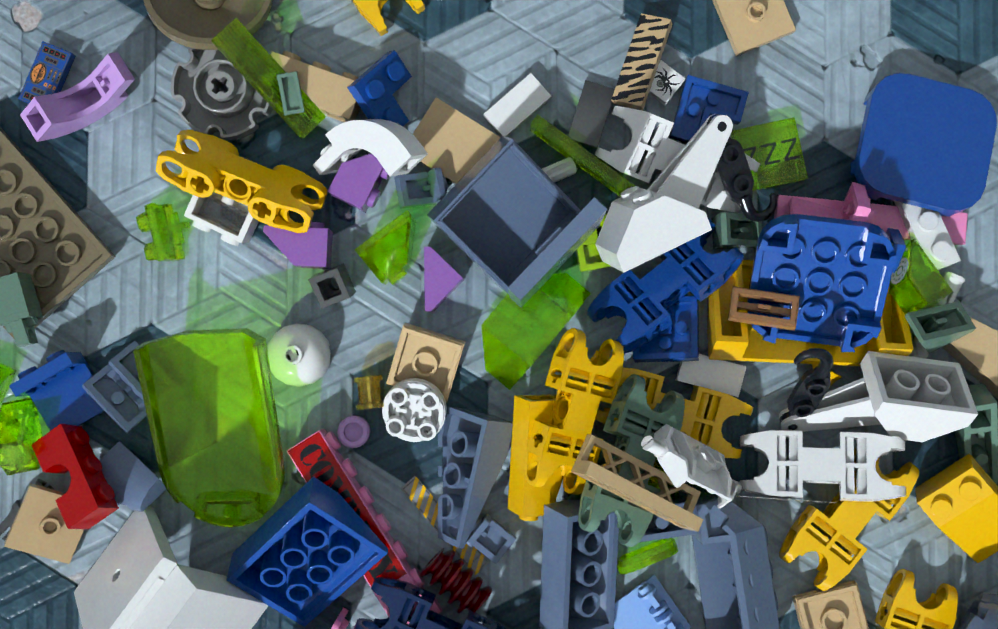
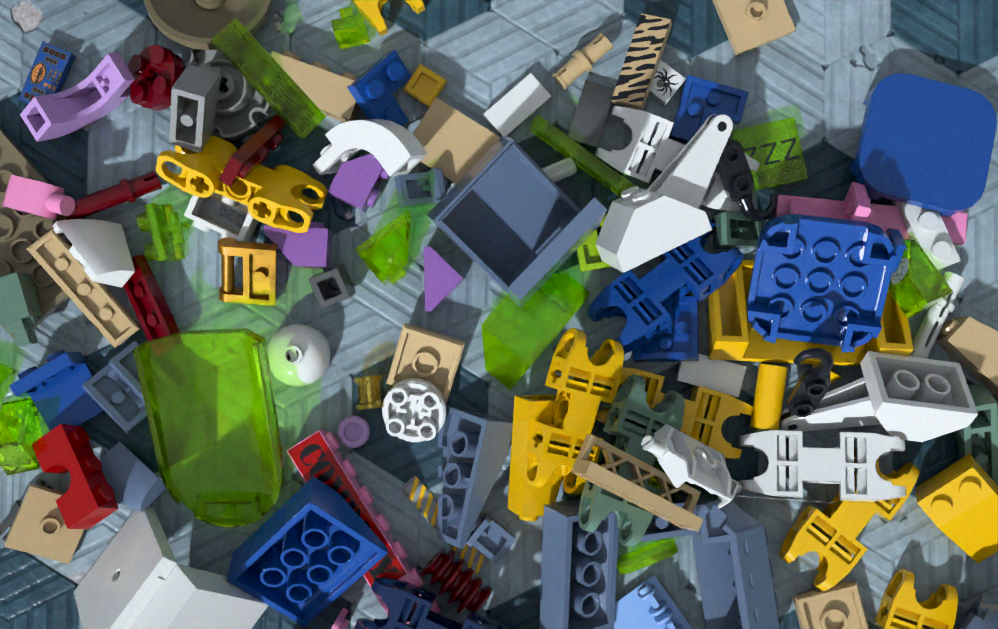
sand green piece [277,71,305,115] -> none
medium nougat tile [728,286,800,331] -> none
sand green slope [905,301,976,354] -> none
none -> bright pink piece [2,175,75,220]
none -> tan tile [27,229,141,348]
none -> white slope [52,219,135,288]
none -> dark red pin [66,170,163,220]
none -> dark red plate [123,254,184,355]
none -> dark red plate [128,45,184,111]
none -> light grey hinge [169,63,221,152]
none -> plate [218,237,277,306]
none -> dark red plate [219,115,286,187]
none -> clear neon green tile [331,6,370,50]
none -> yellow tile [403,64,447,108]
none -> tan pin [552,33,613,90]
none -> yellow piece [750,363,788,430]

